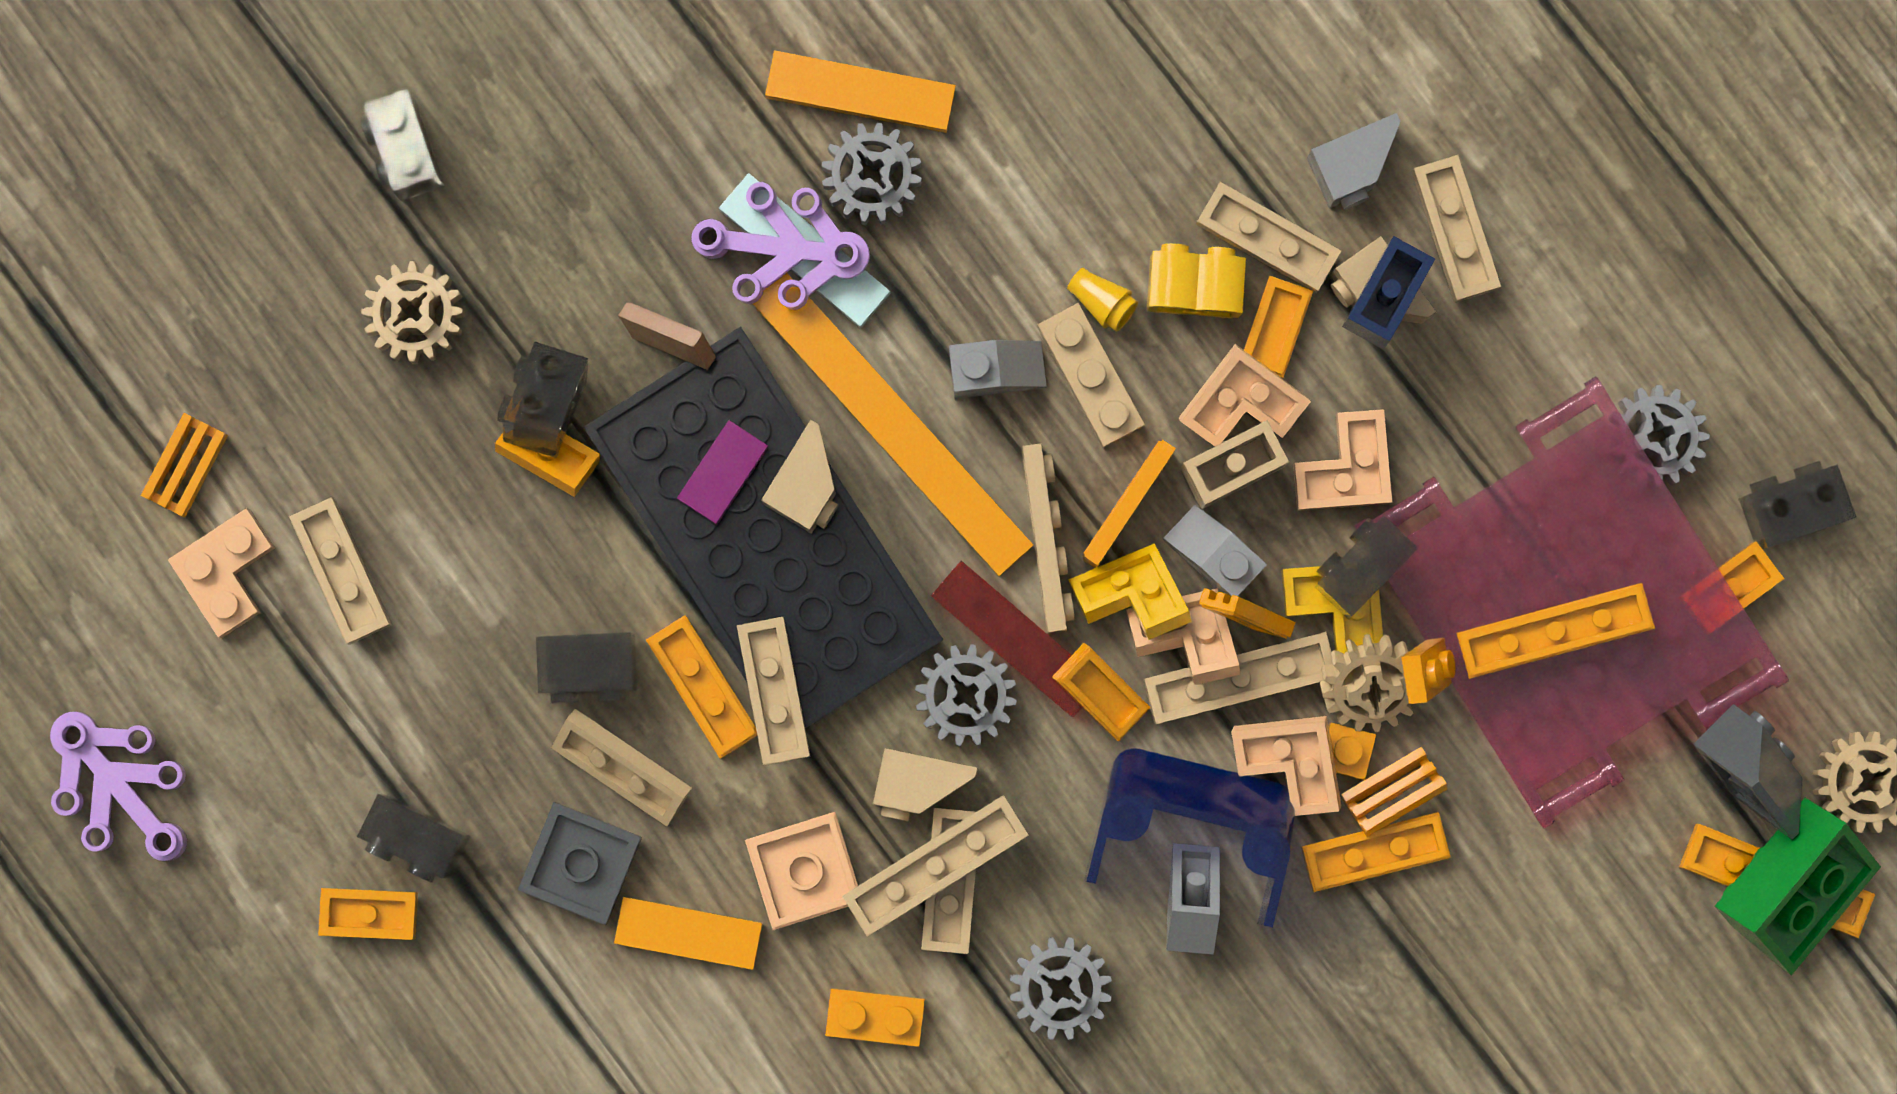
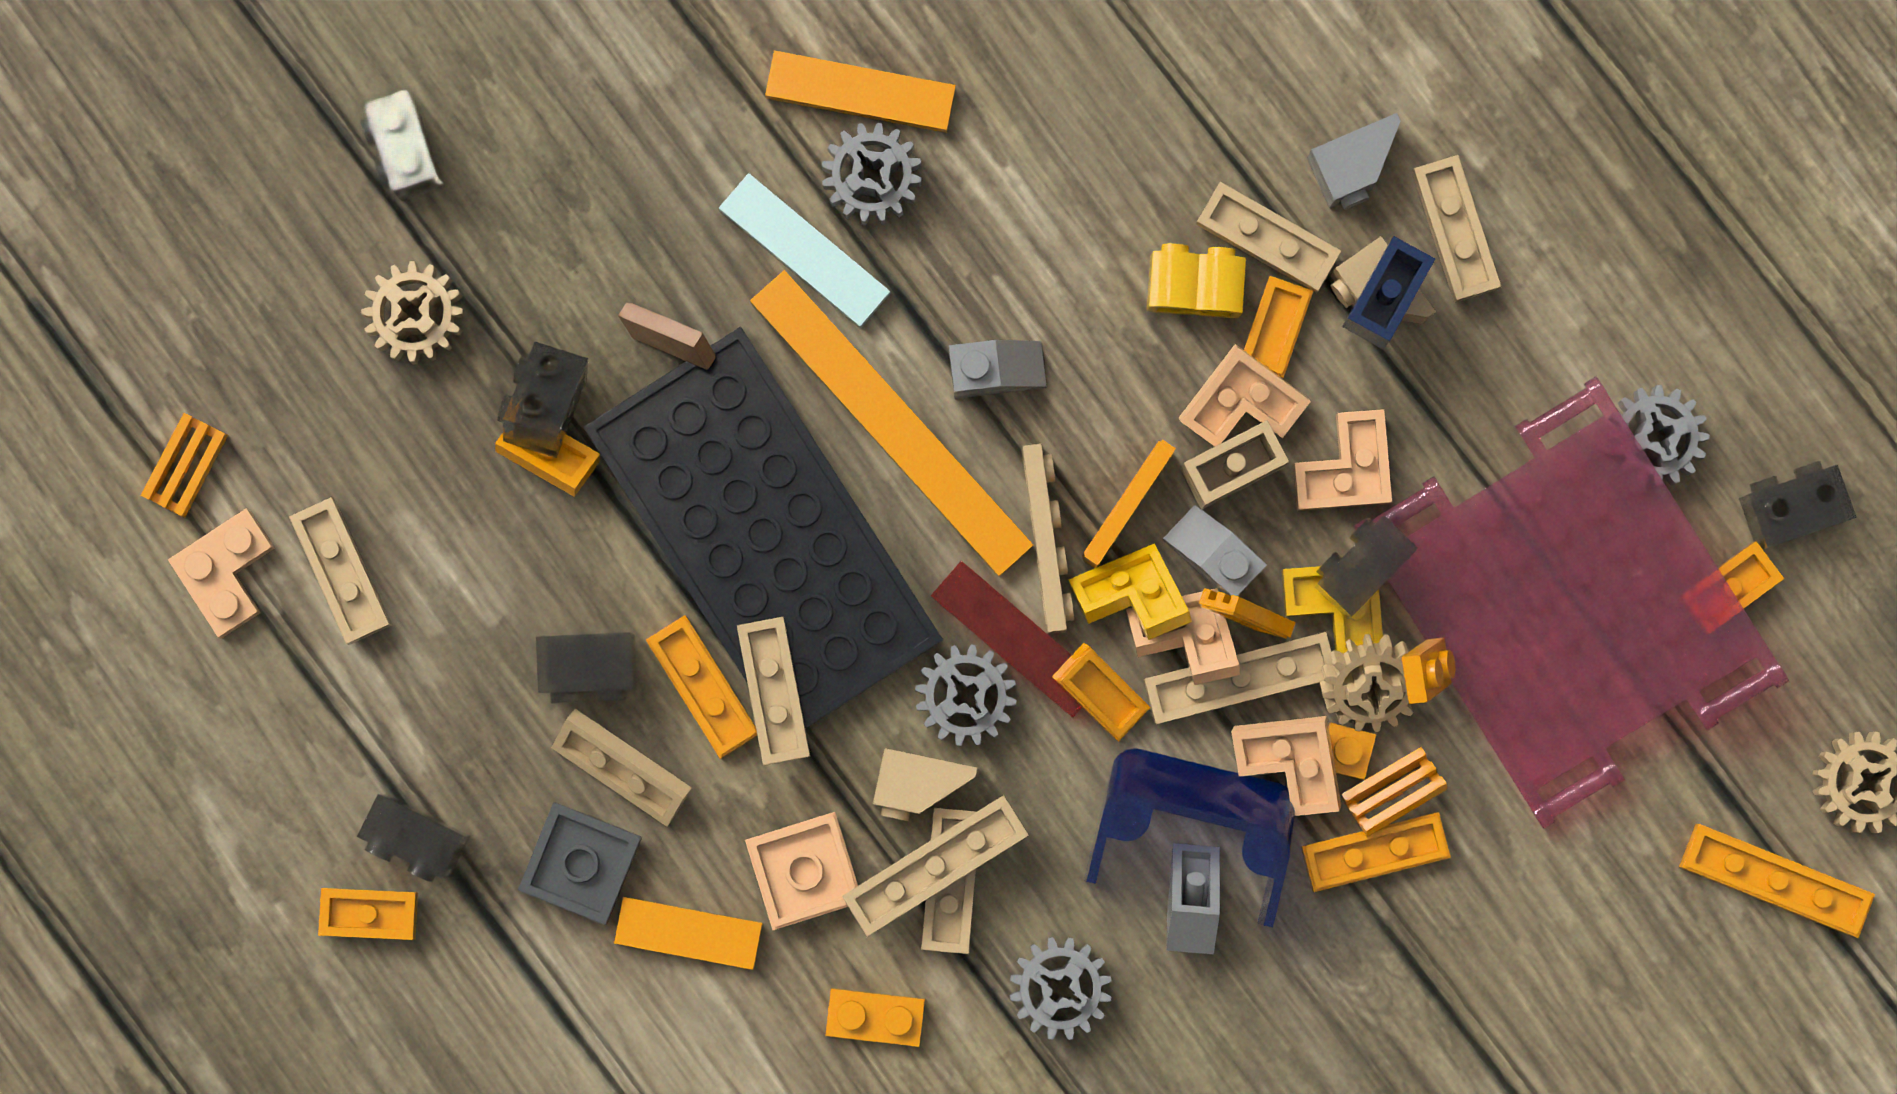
lavender plant [50,712,187,861] -> none
magenta tile [677,420,769,525] -> none
lavender plant [692,182,870,310] -> none
tan slope [761,420,838,534] -> none
tan plate [1037,303,1145,449] -> none
yellow cone [1067,267,1138,332] -> none
light orange tile [1457,583,1655,679] -> none
dark grey slope [1693,704,1802,840] -> none
green slope [1715,797,1881,976] -> none

